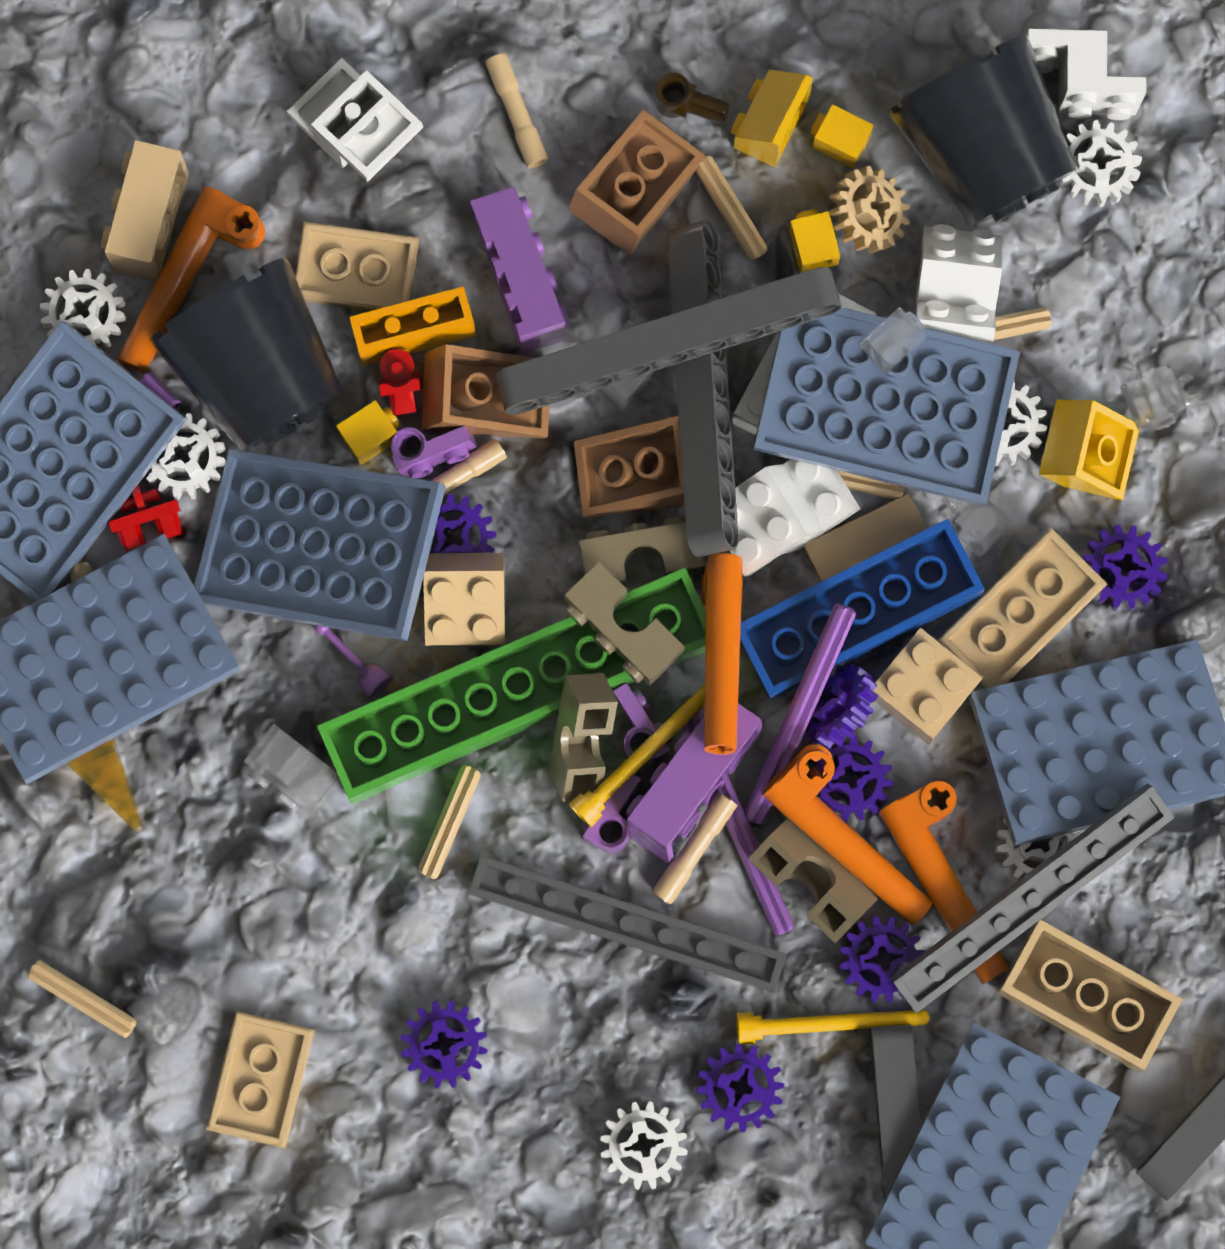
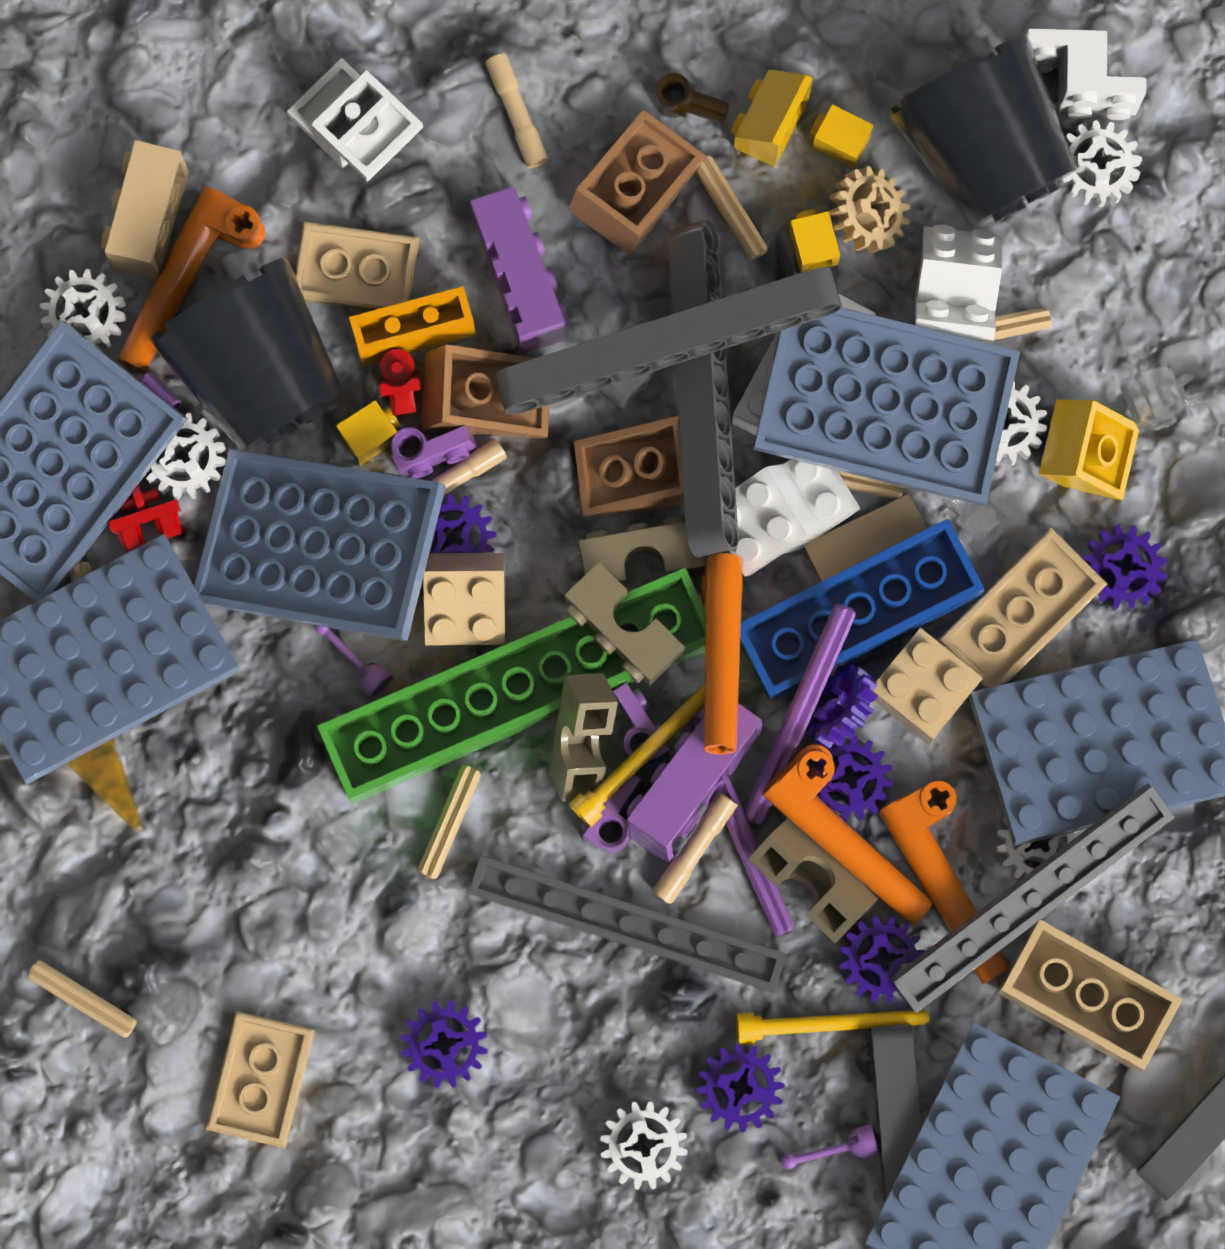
clear brick [244,724,339,815] -> none
clear brick [859,307,927,375] -> none
none -> medium lavender hinge [781,1124,879,1169]

